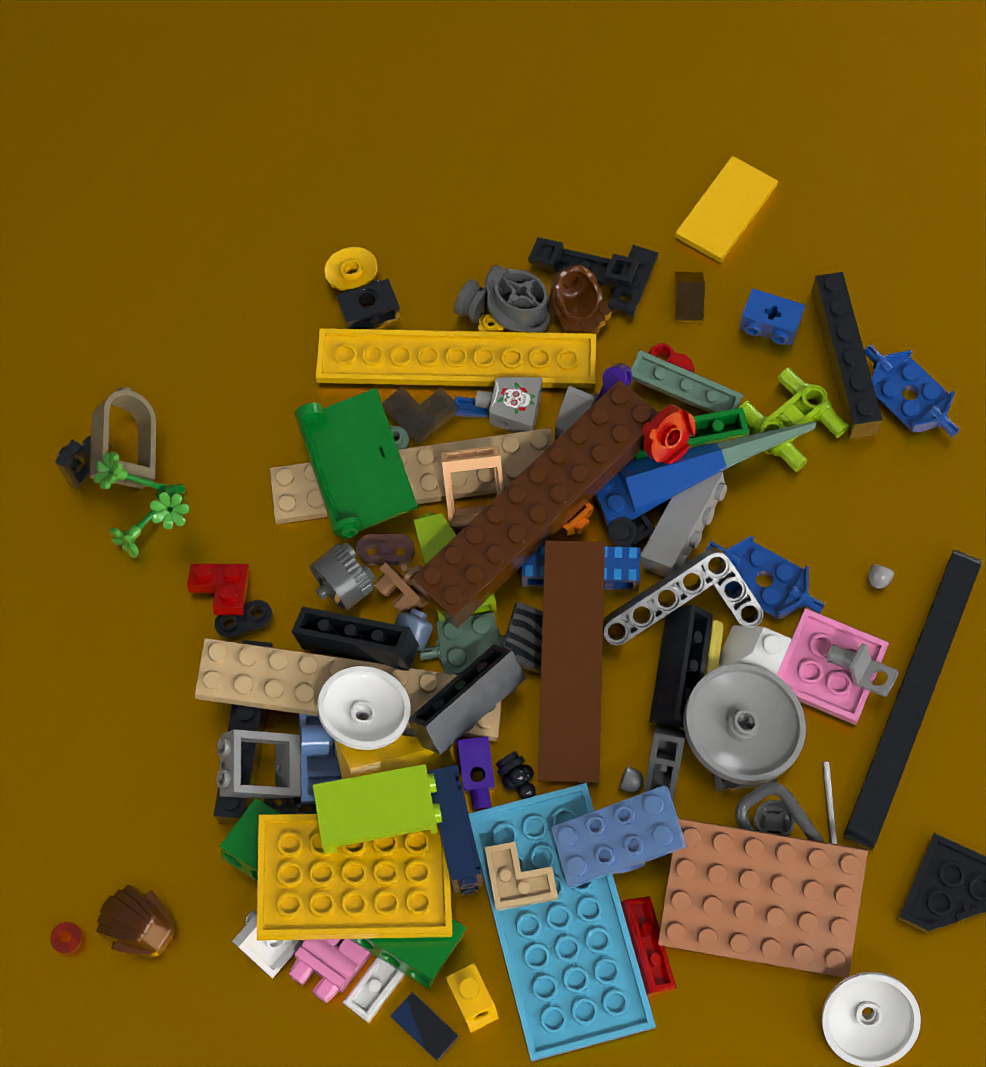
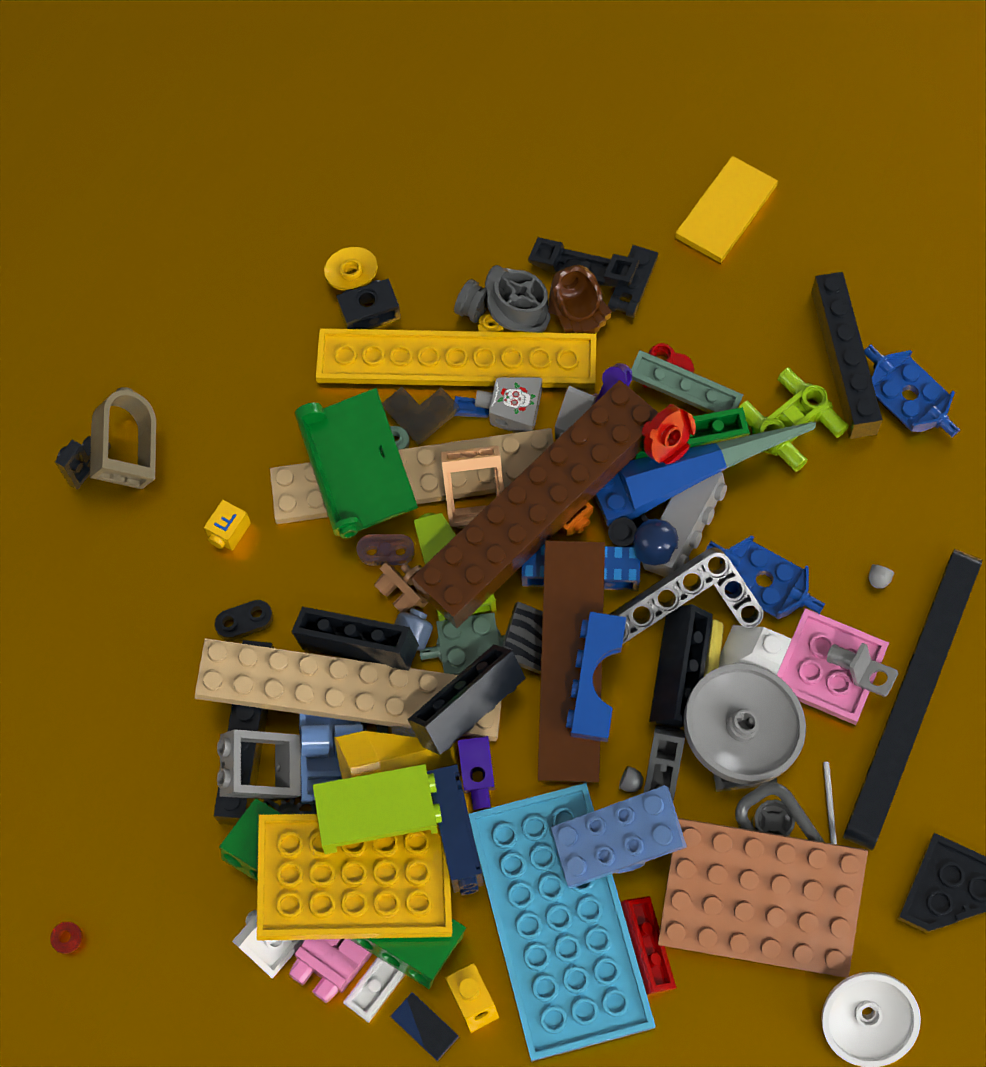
bright green plant [94,451,189,558] -> none
reddish brown hair [96,885,175,958] -> none
red plate [187,564,250,615] -> none
dark grey piece [309,542,375,612] -> none
white dish [317,666,411,750] -> none
tan plate [485,842,558,911] -> none
black piece [496,751,536,800] -> none
dark brown slope [675,272,705,323] -> none
blue brick [739,288,805,346] -> none
none -> yellow brick [204,499,251,551]
none -> blue arch [566,612,626,742]
none -> dark blue hair [633,519,679,566]

